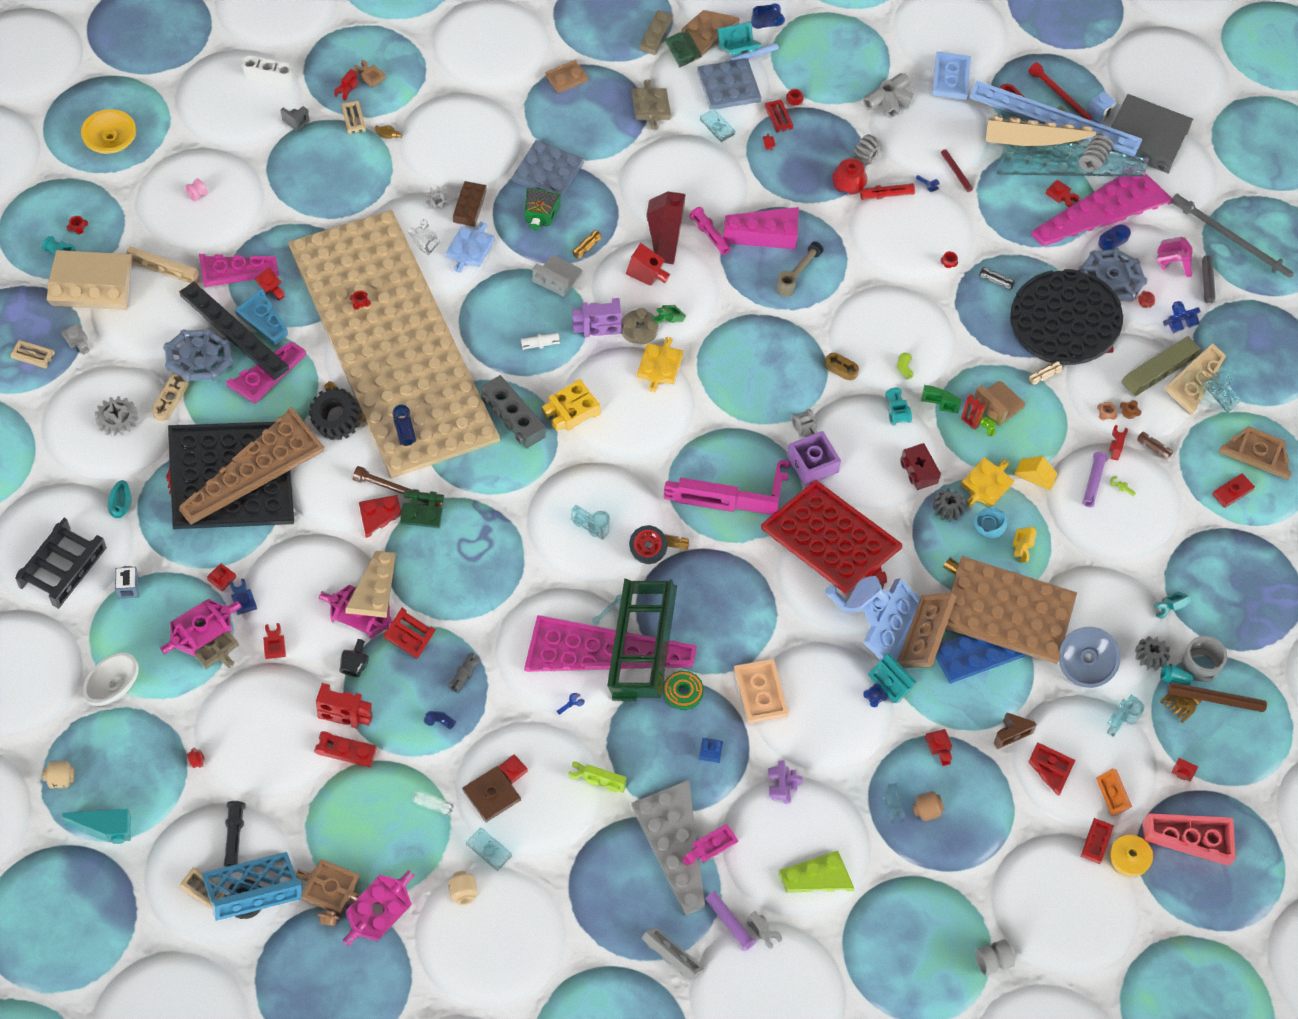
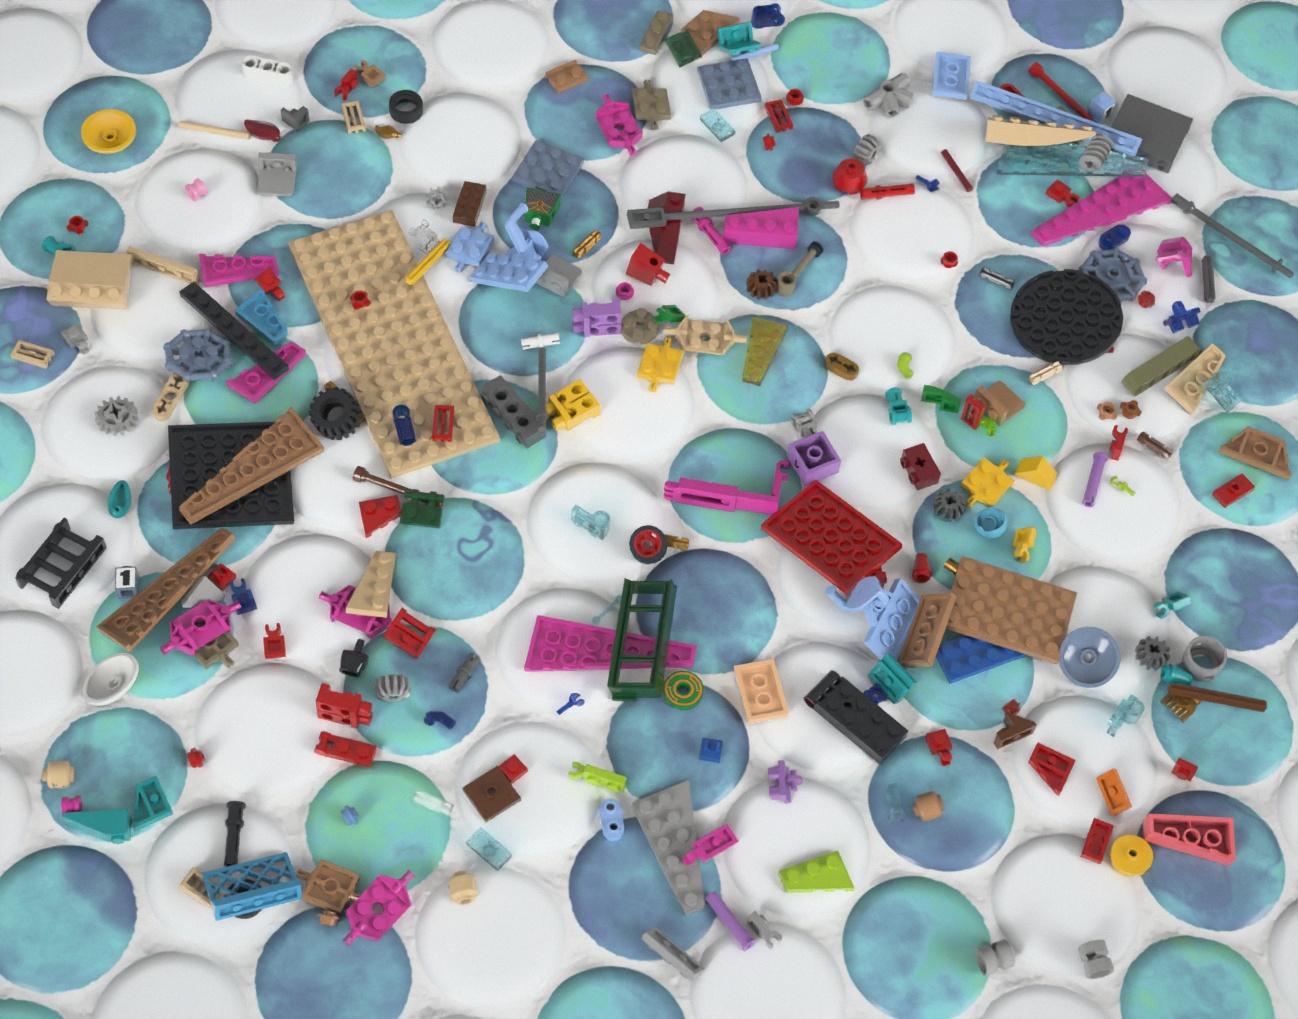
none -> dark pink wheel [61,796,83,813]
none -> medium nougat wing [96,527,235,652]
none -> teal wing [132,776,173,831]
none -> tan bar [179,121,250,140]
none -> light grey slope [181,576,225,608]
none -> dark red arm [244,119,281,142]
none -> light grey bracket [257,152,297,196]
none -> medium blue plate [341,805,359,826]
none -> light grey gear [375,674,411,702]
none -> black tyre [389,90,423,124]
none -> yellow axle [405,238,451,285]
none -> red tile [432,405,454,442]
none -> light blue plate [470,203,548,292]
none -> dark grey bar [536,347,548,432]
none -> dark pink plate [596,94,643,156]
none -> light blue plate [600,798,624,841]
none -> dark pink plate [616,282,634,300]
none -> dark grey bar [627,197,840,229]
none -> tan plate [664,315,747,355]
none -> clear yellow wing [742,316,788,386]
none -> reddish brown gear [746,269,778,300]
none -> black hinge [803,670,908,765]
none -> red cone [912,553,932,583]
none -> clear red plate [1002,699,1021,715]
none -> light grey wheel [1078,940,1115,979]

